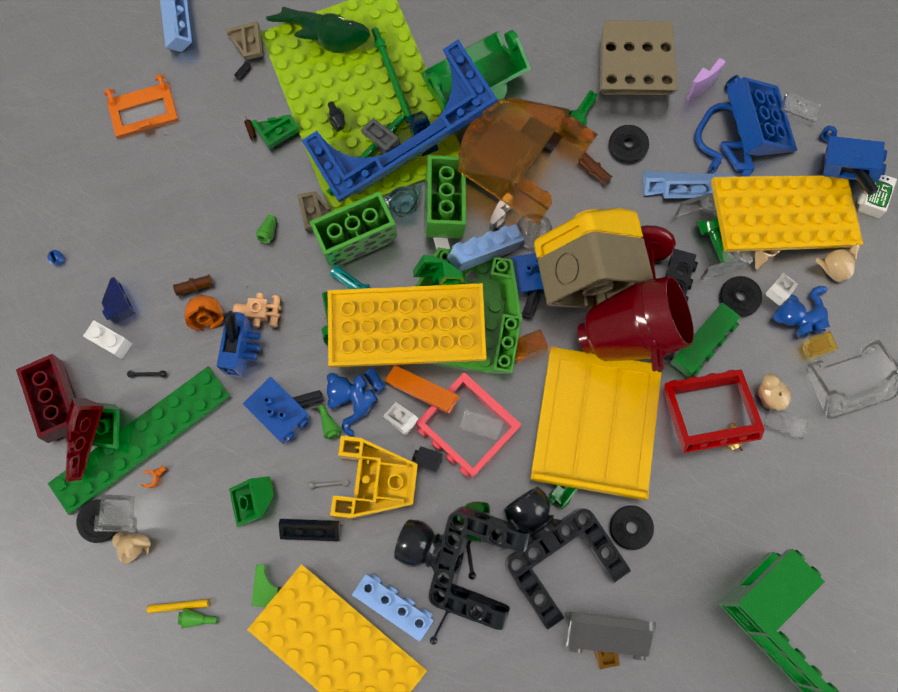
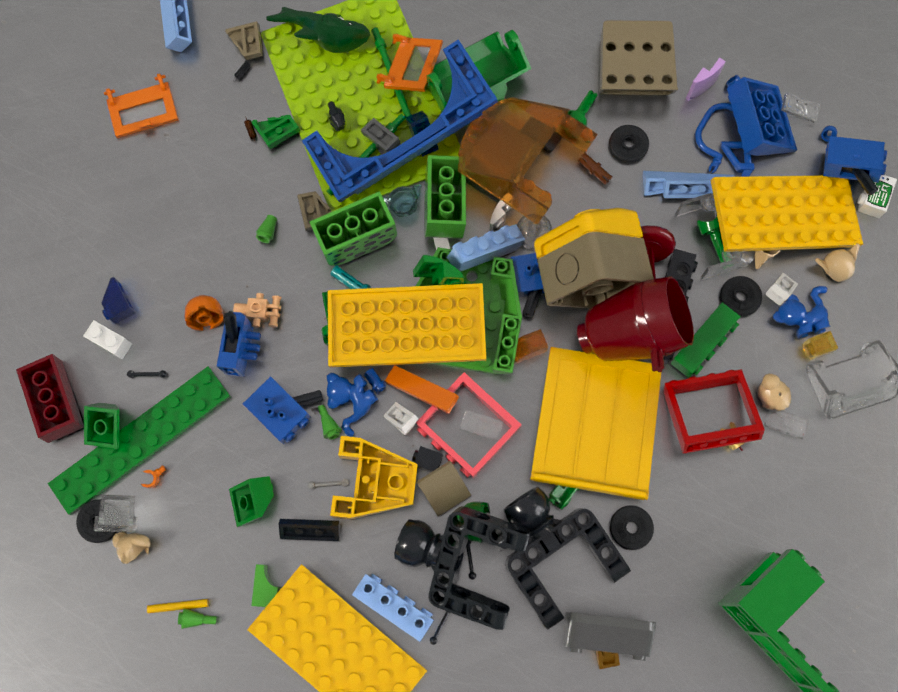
blue hinge [47,250,65,266] -> none
dark red wedge [66,398,104,482] -> none
reddish brown pin [173,274,213,296] -> none
none -> orange piece [376,34,443,92]
none -> dark tan slope [417,461,471,517]

